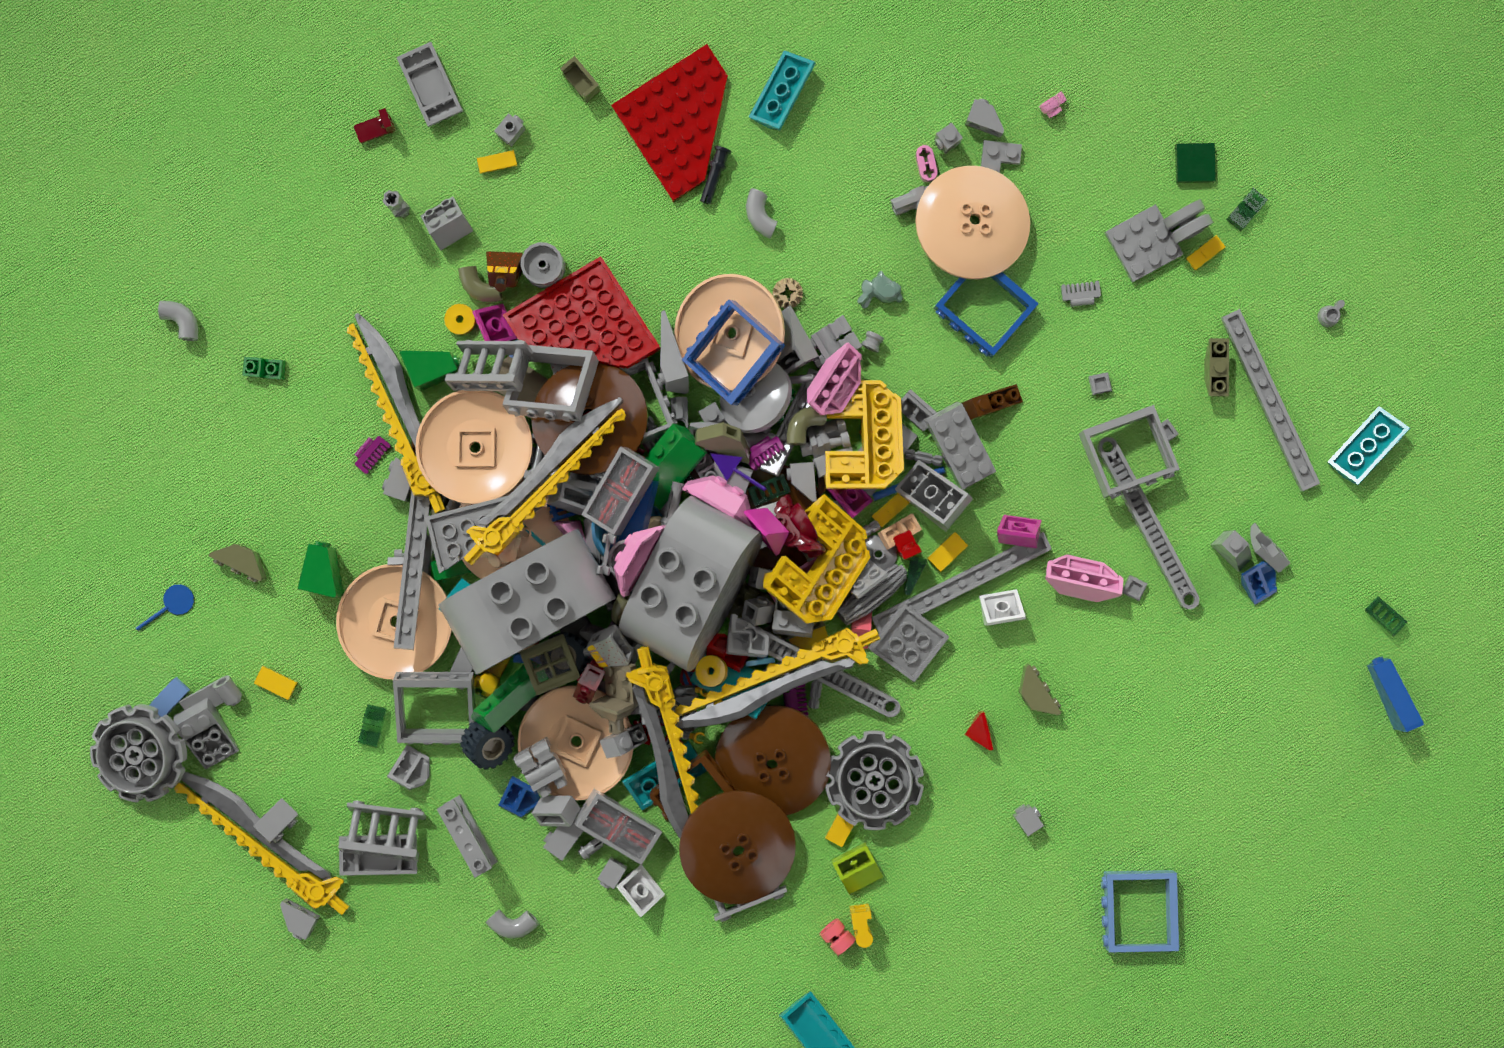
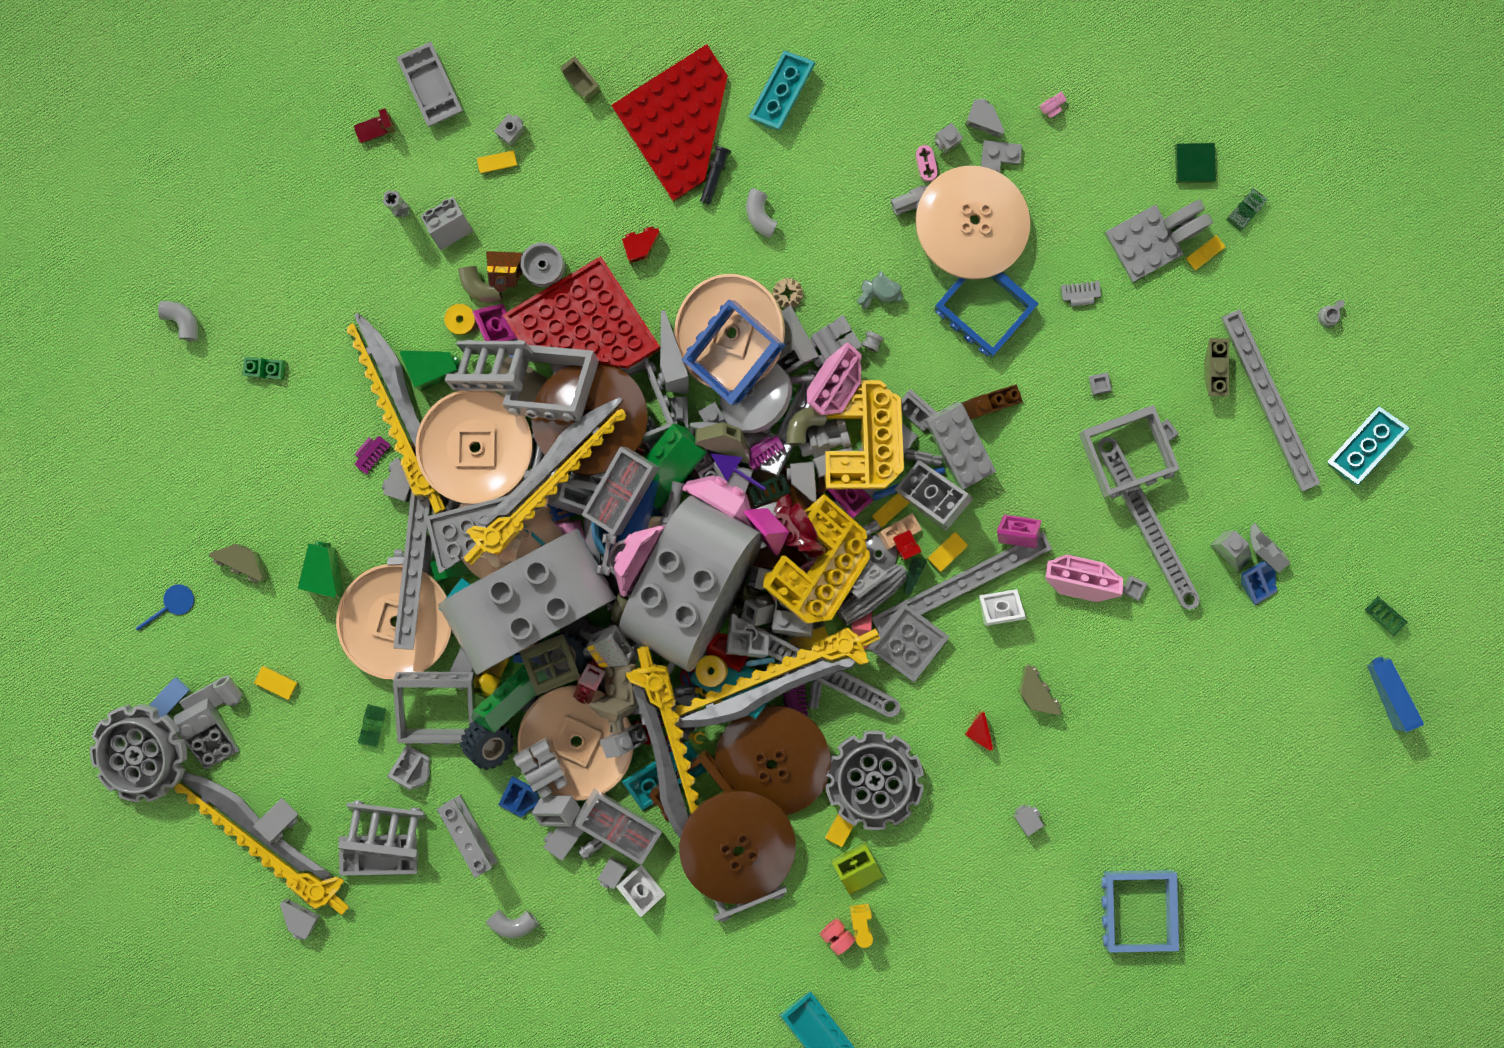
none -> red slope [622,226,660,264]

